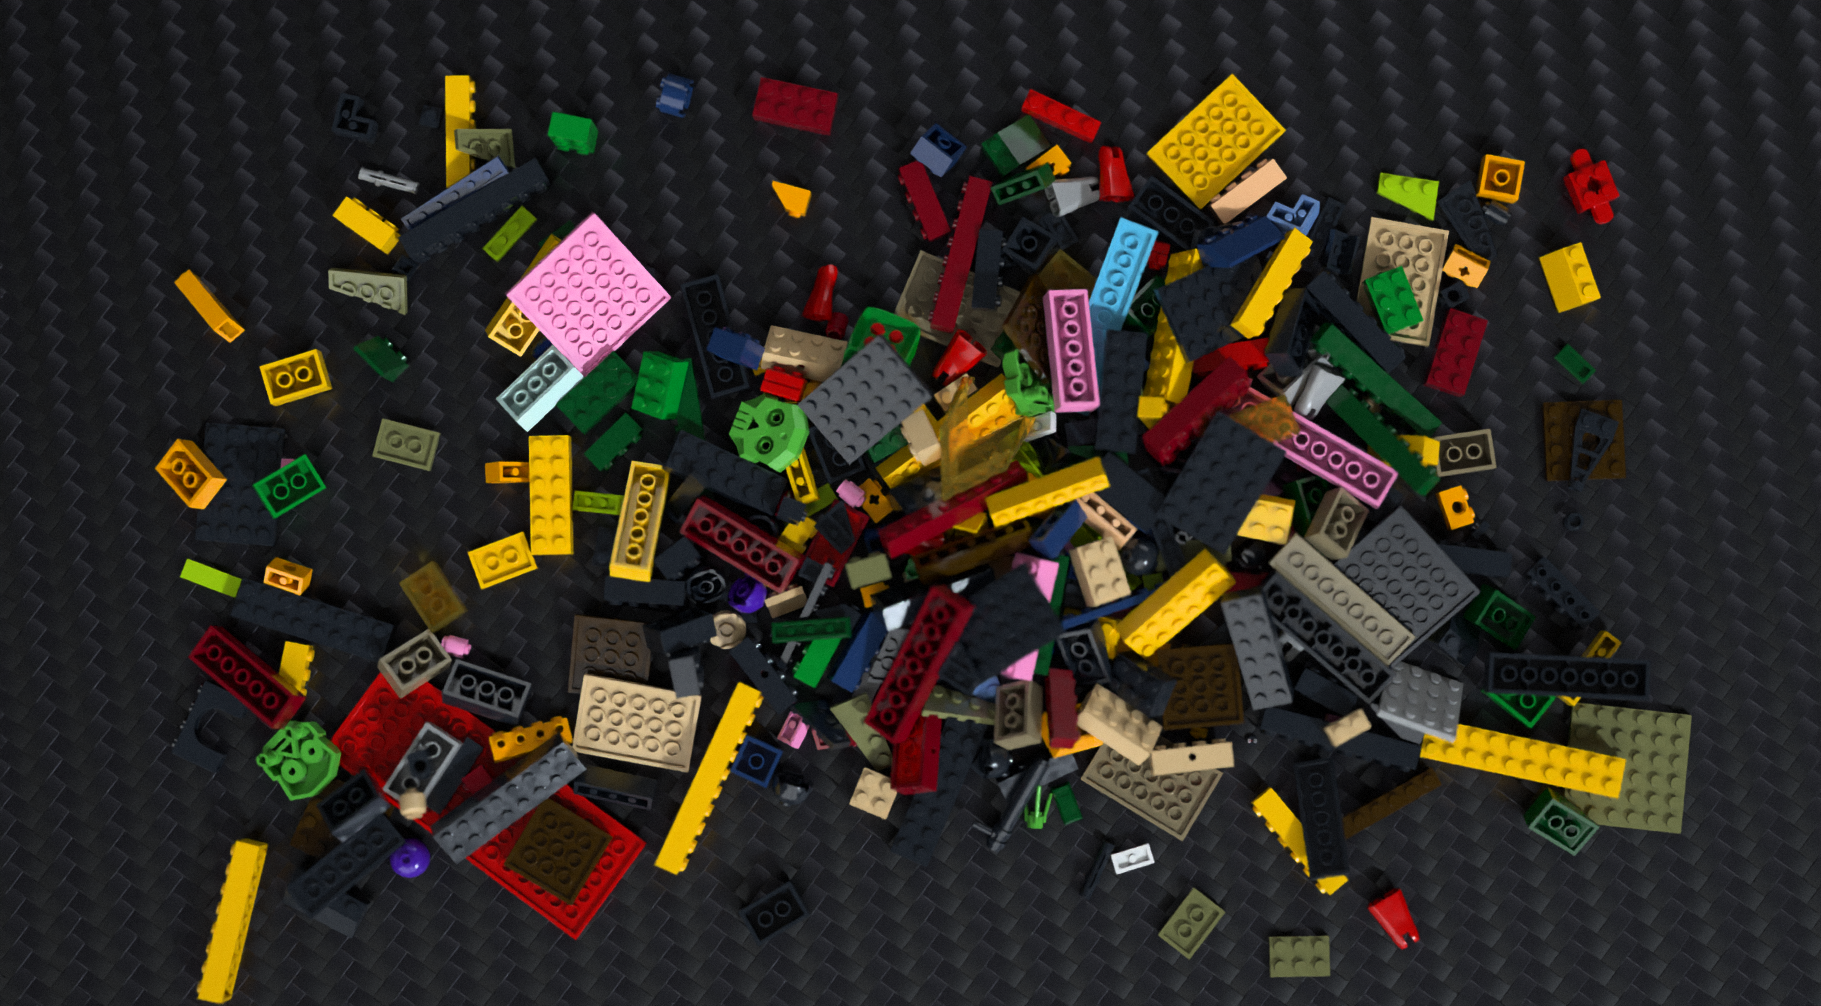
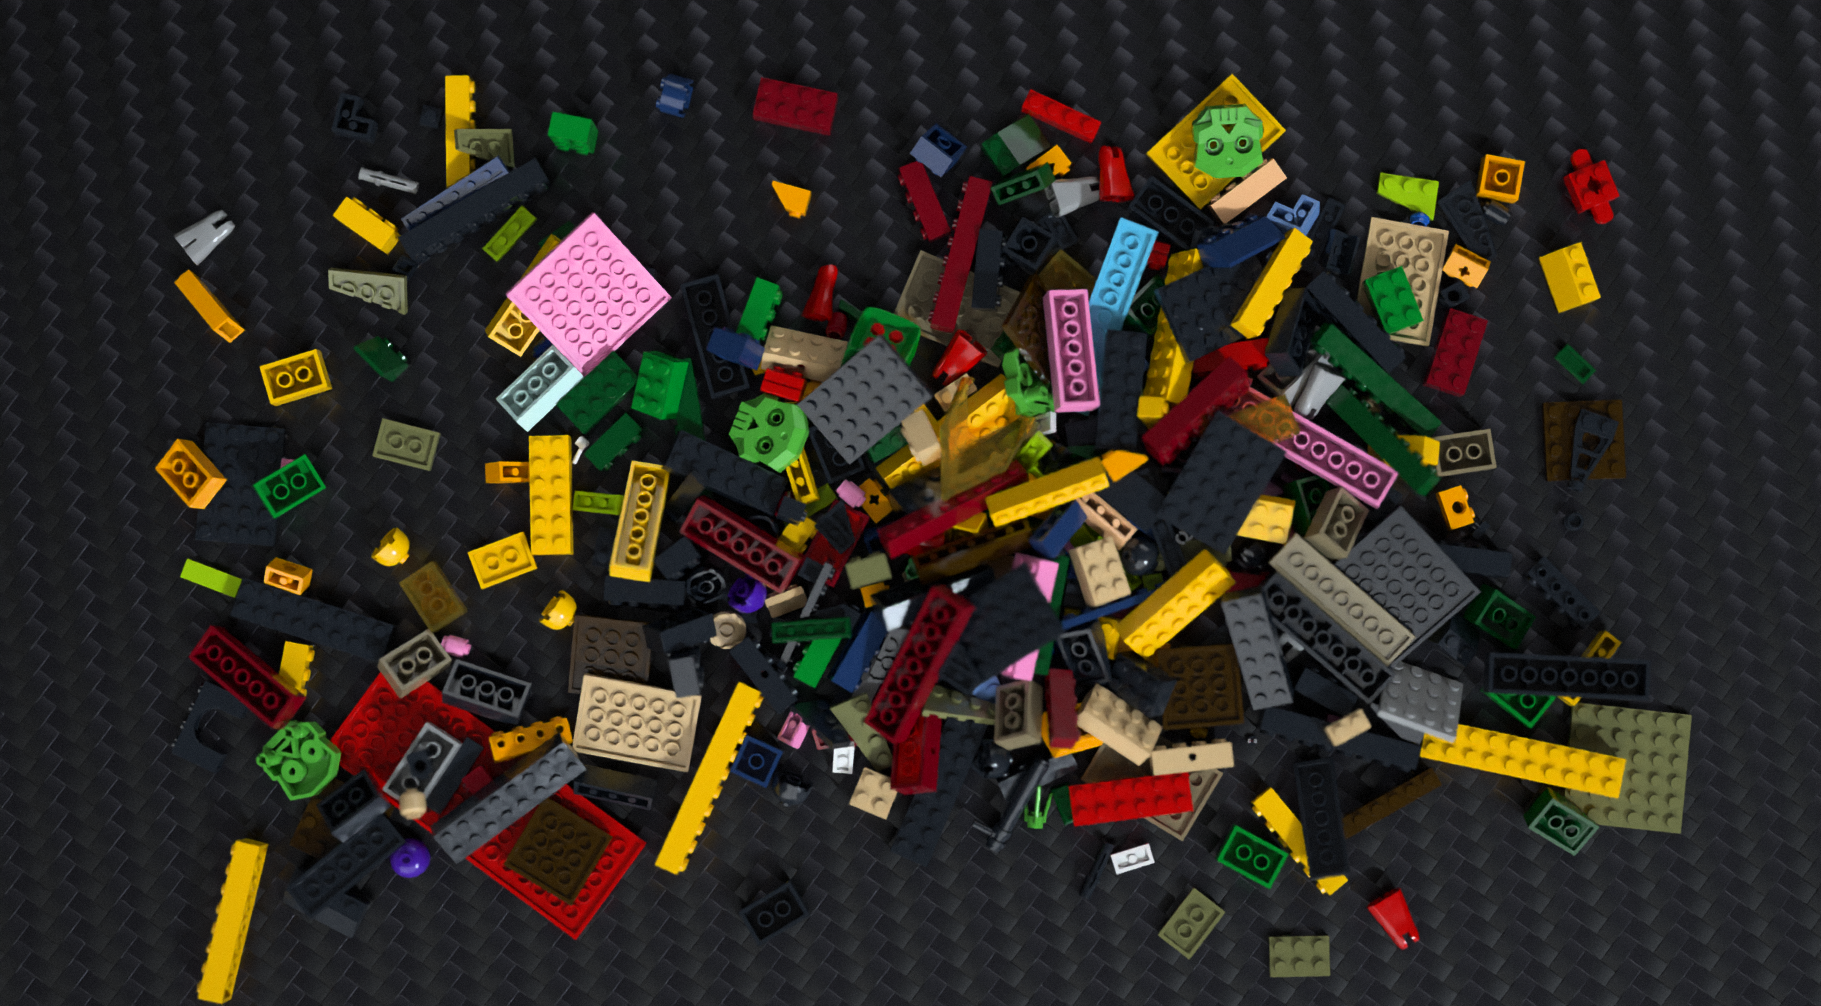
none -> light grey piece [174,210,235,266]
none -> yellow cylinder [371,527,410,566]
none -> yellow cylinder [539,590,577,630]
none -> white hand [572,436,589,464]
none -> green brick [736,277,783,345]
none -> white plate [833,741,855,774]
none -> dark green tile [838,299,863,323]
none -> lime tile [1010,431,1052,473]
none -> red brick [1068,772,1193,826]
none -> light orange slope [1101,450,1148,482]
none -> bright green brick [1192,104,1263,178]
none -> green brick [1215,824,1288,889]
none -> blue plate [1410,212,1430,227]

